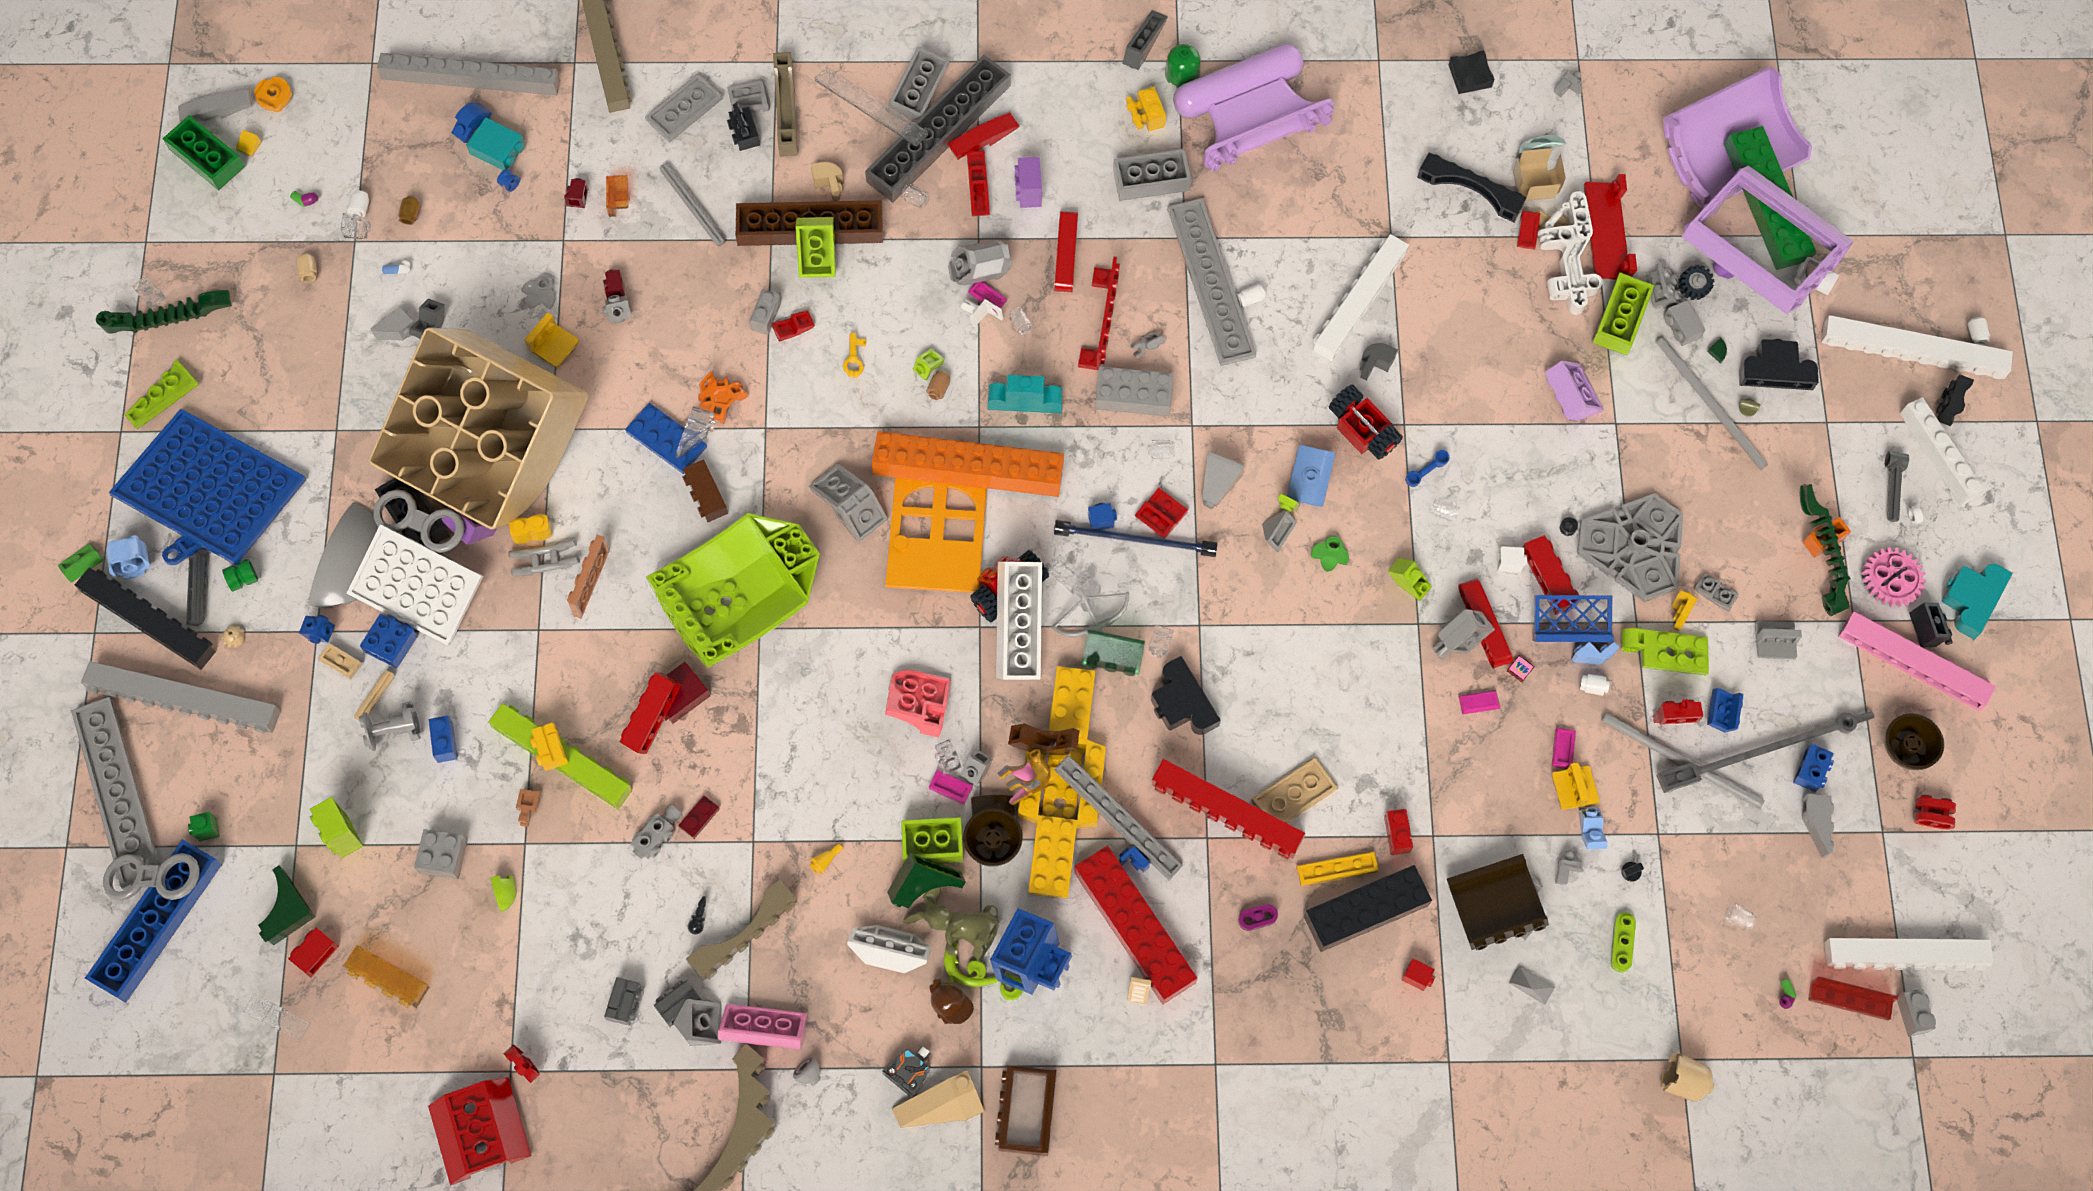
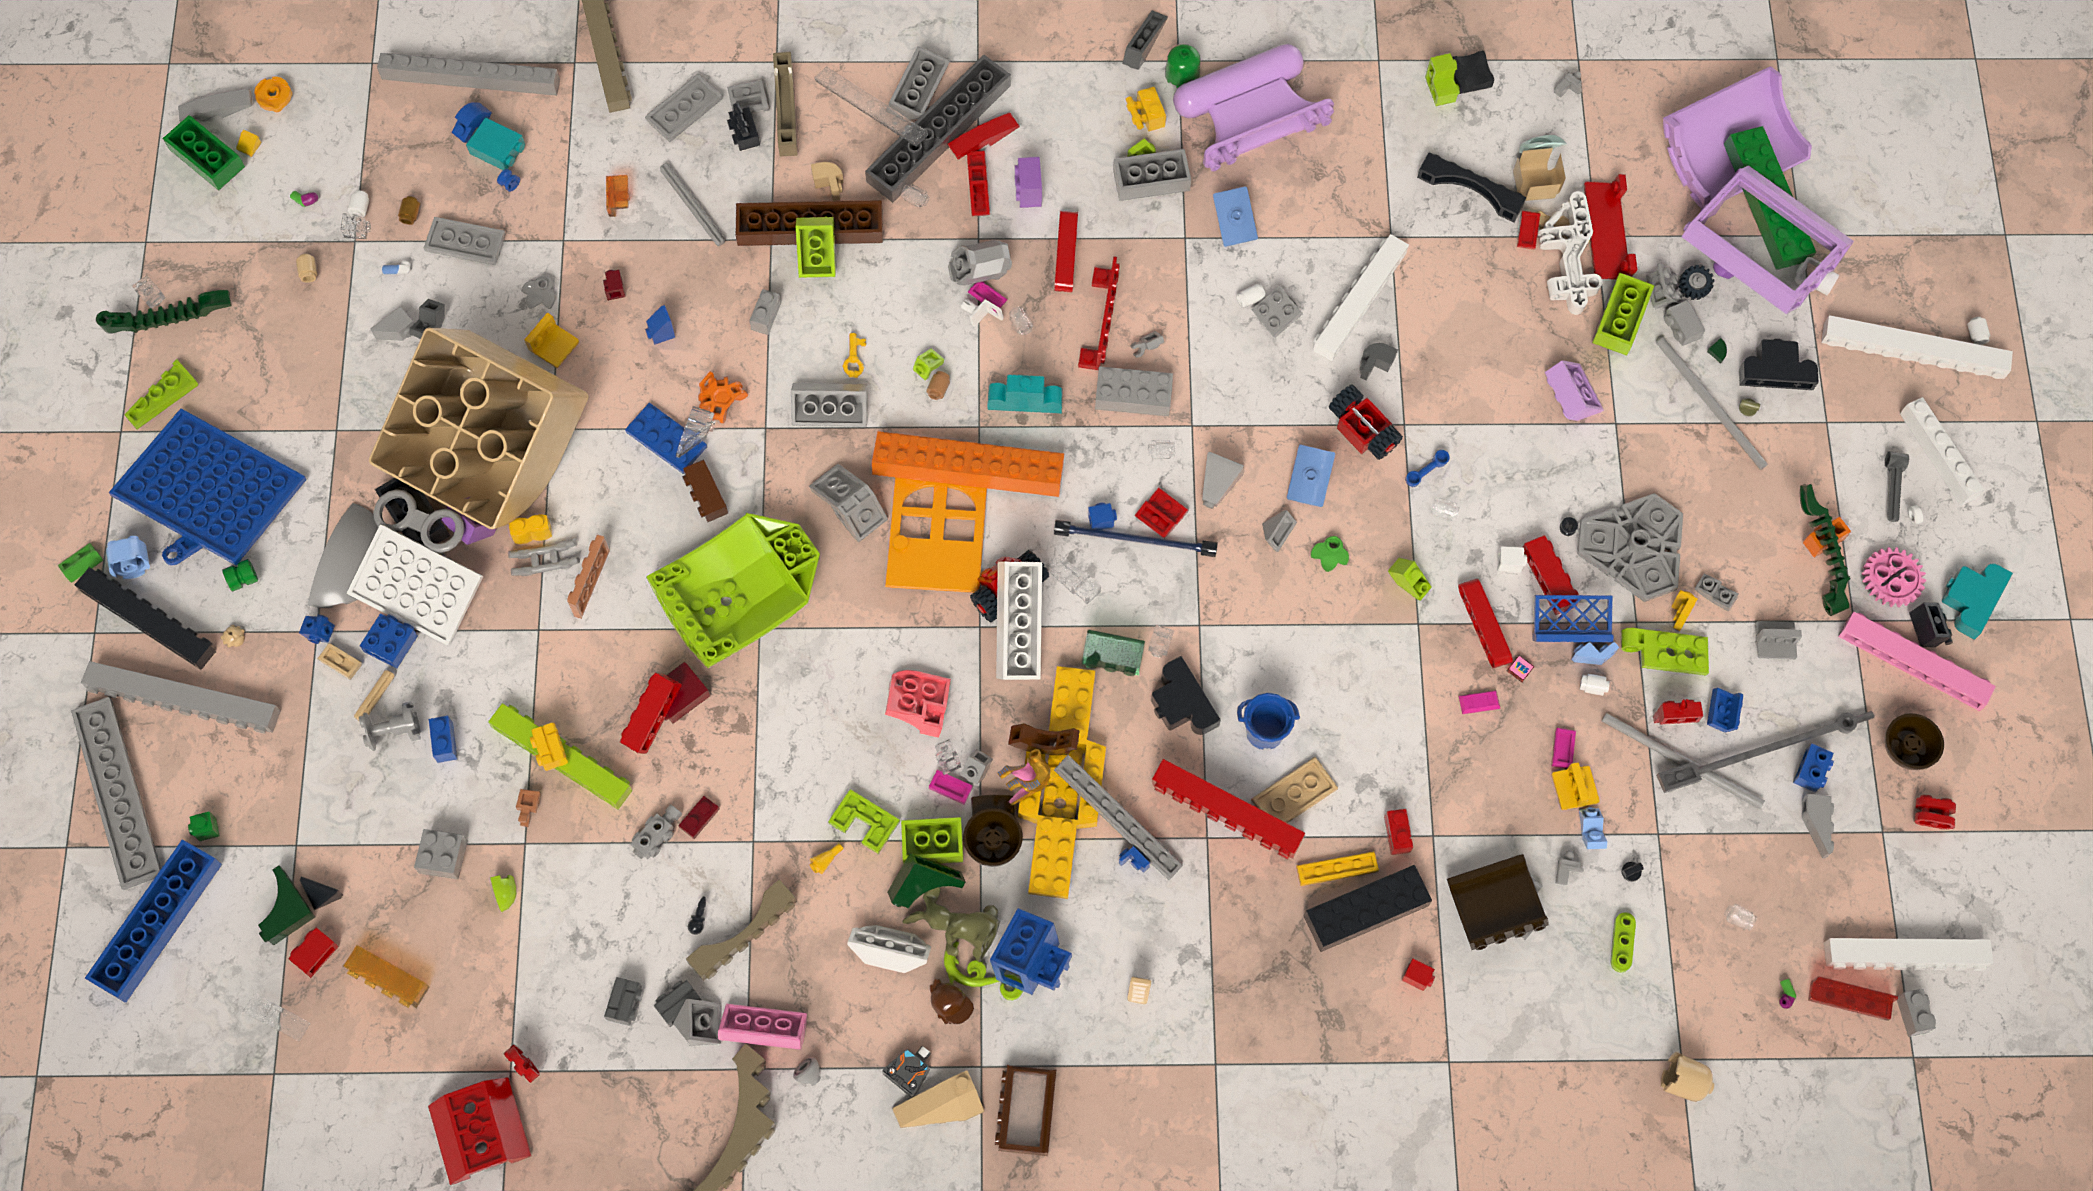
light grey bar [103,853,199,901] -> none
dark grey piece [186,553,207,626] -> none
lime brick [310,797,364,858] -> none
dark red brick [564,178,589,208] -> none
light grey brick [603,295,632,323] -> none
red slope [772,310,815,342] -> none
light grey piece [1051,588,1130,647] -> none
red brick [1074,845,1198,1005] -> none
light grey plate [1168,198,1256,366] -> none
magenta plate [1238,904,1278,931] -> none
lime plate [1277,493,1300,513] -> none
light grey brick [1433,609,1495,659] -> none
light grey slope [1509,966,1555,1005] -> none
black brick [1936,374,1974,426] -> none
none -> black slope [300,877,343,910]
none -> light grey plate [424,217,506,265]
none -> blue slope [645,305,675,345]
none -> light grey slope [791,383,868,427]
none -> lime plate [828,789,900,854]
none -> lime bracket [1127,138,1156,157]
none -> medium blue shield [1213,187,1258,247]
none -> blue piece [1237,693,1300,750]
none -> light grey plate [1251,286,1303,338]
none -> lime brick [1425,53,1460,106]

